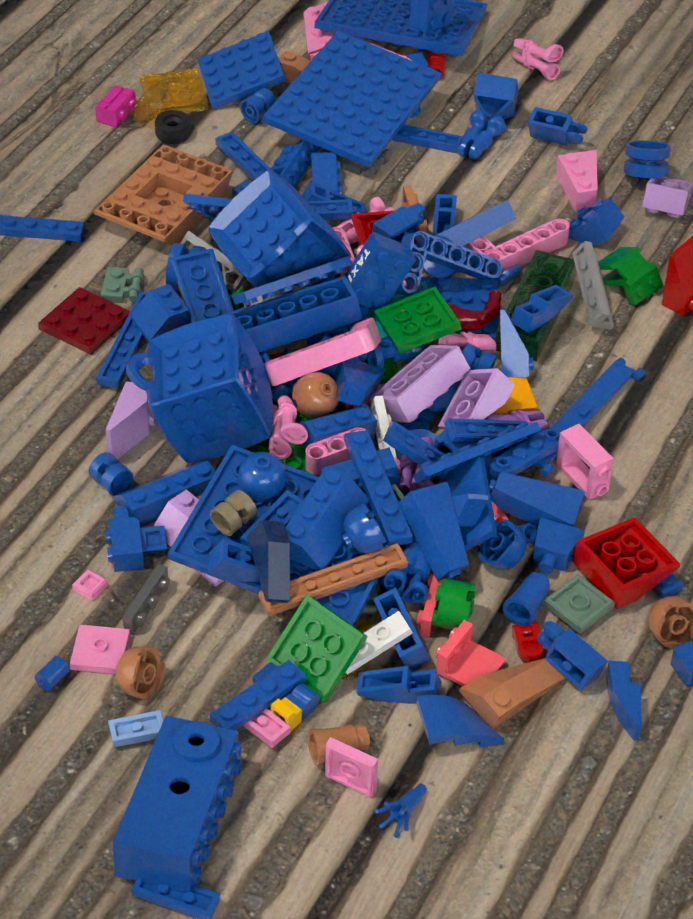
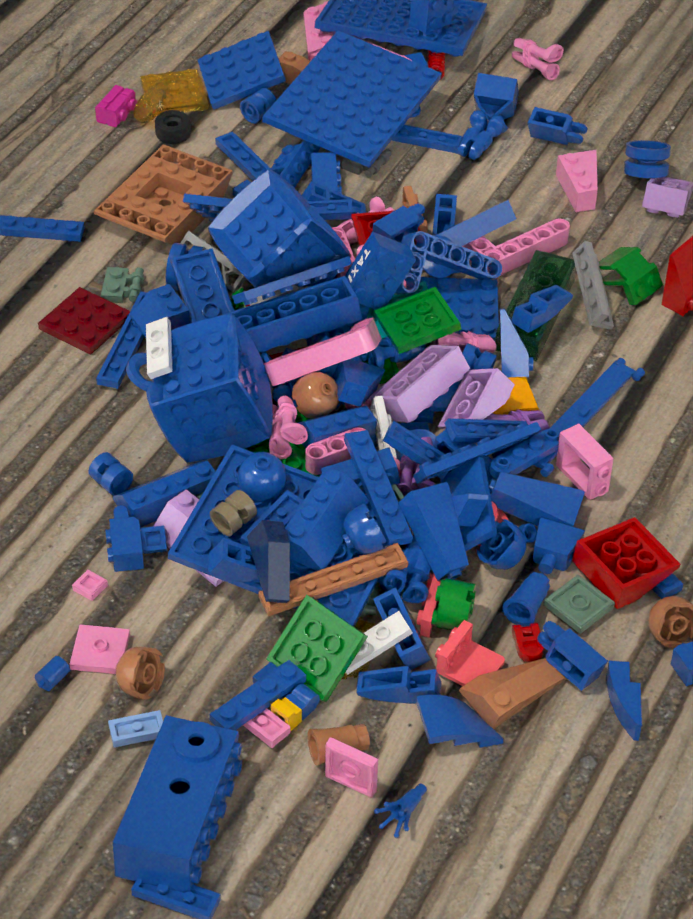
lavender slope [106,381,157,459] -> none
dark grey plate [123,564,170,635] -> none
dark red piece [447,290,502,331] -> none
blue arm [494,265,522,286] -> none
blue slope [568,197,625,247] -> none
none -> white plate [146,317,173,379]

